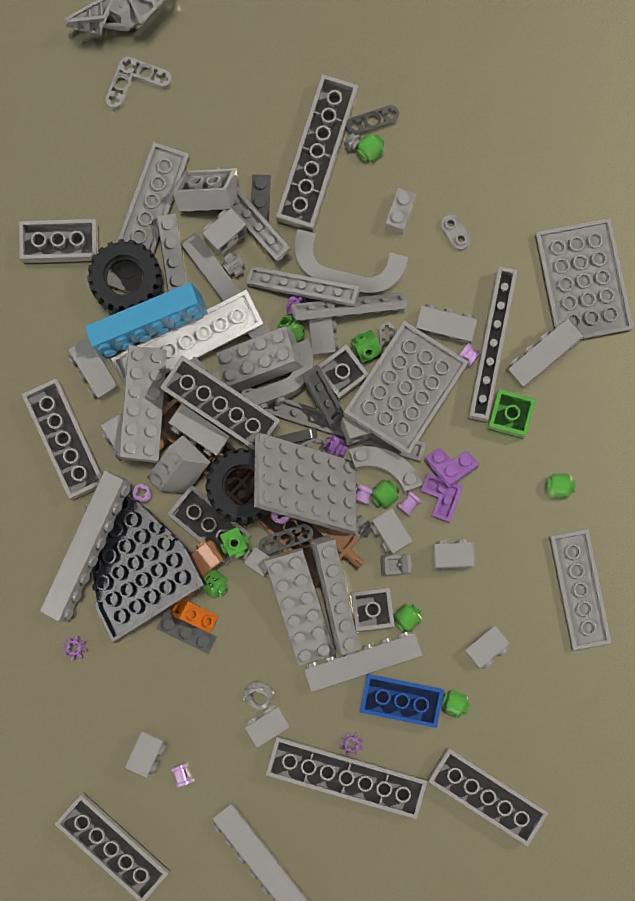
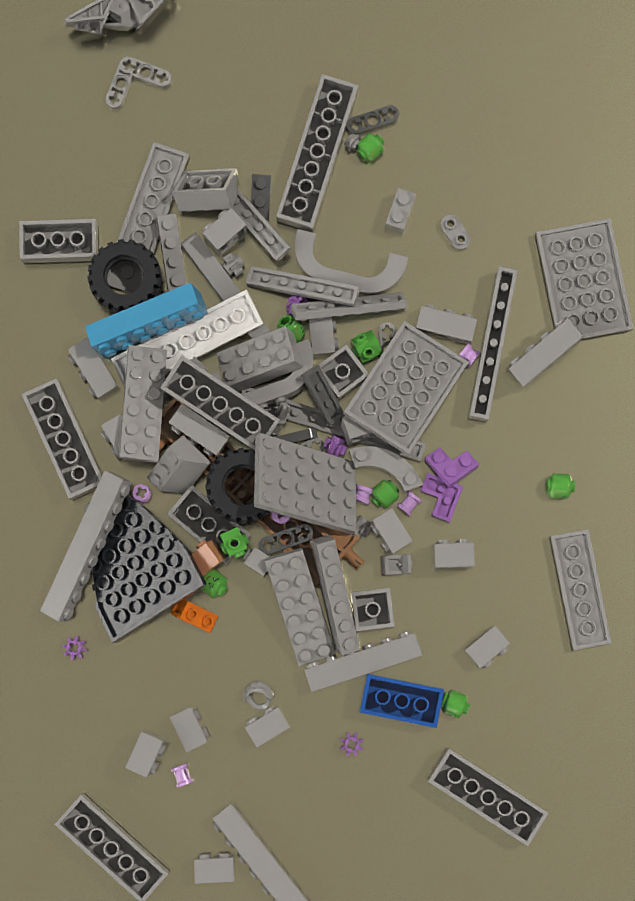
dark grey plate [156,612,217,654] -> none
light grey brick [266,736,427,819] -> none
bright green head [393,604,422,633] -> none
bright green brick [487,389,536,438] -> none
none -> light grey brick [170,707,210,753]
none -> light grey brick [194,853,235,884]
none -> light grey axle [271,402,290,435]

